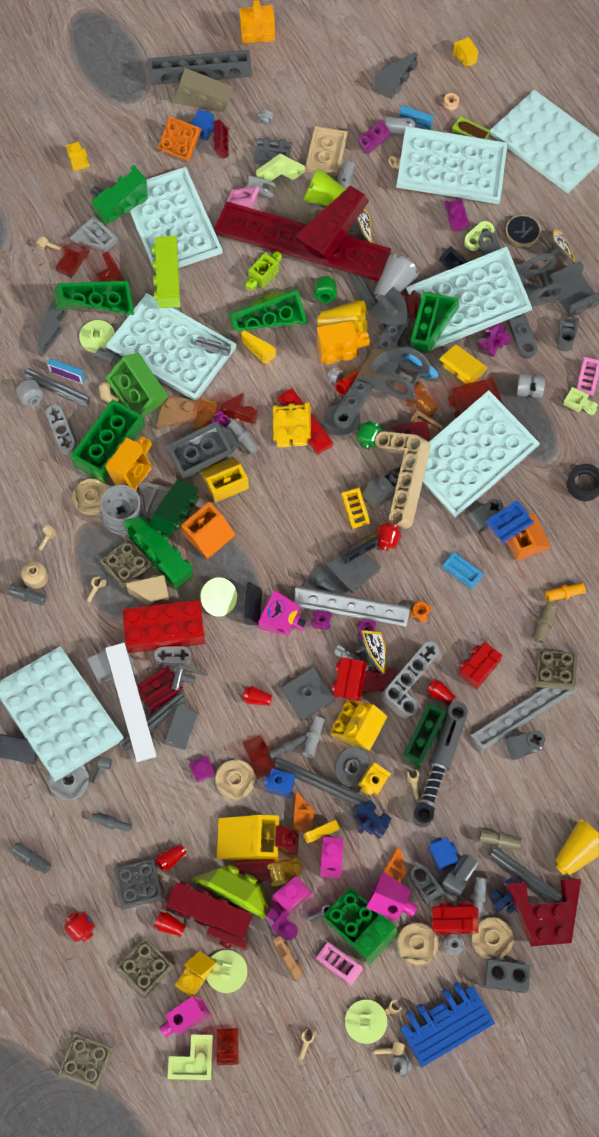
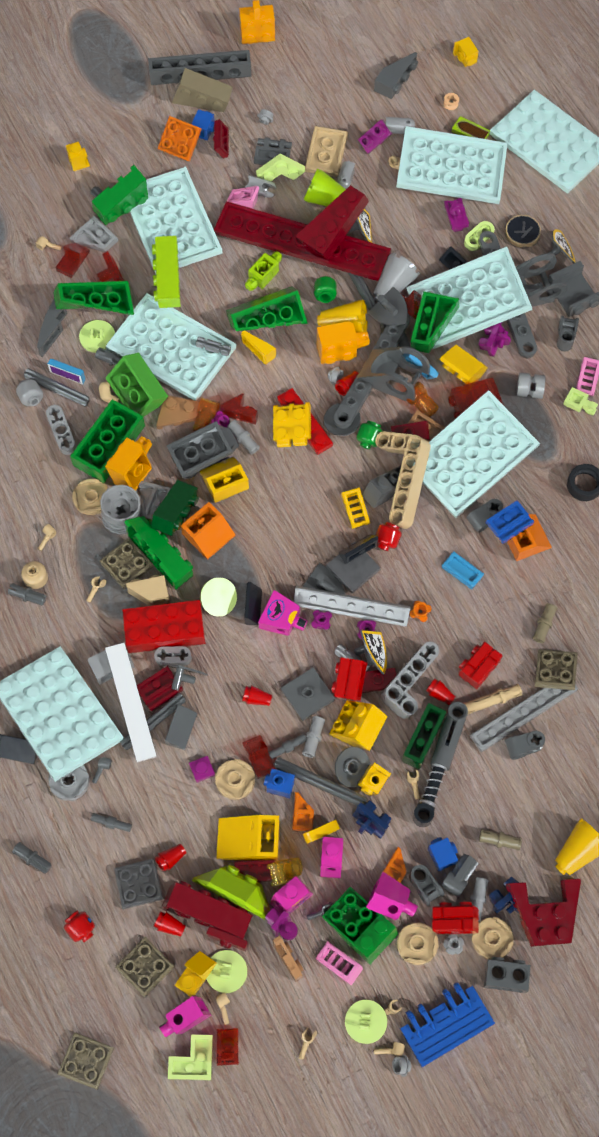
dark red plate [275,826,299,855] -> none
dark azure tile [399,105,434,130] -> none
dark grey axle [490,847,562,903] -> none
light orange pin [545,582,586,602] -> none
none -> tan hand [216,993,230,1025]
none -> tan pin [464,684,522,715]

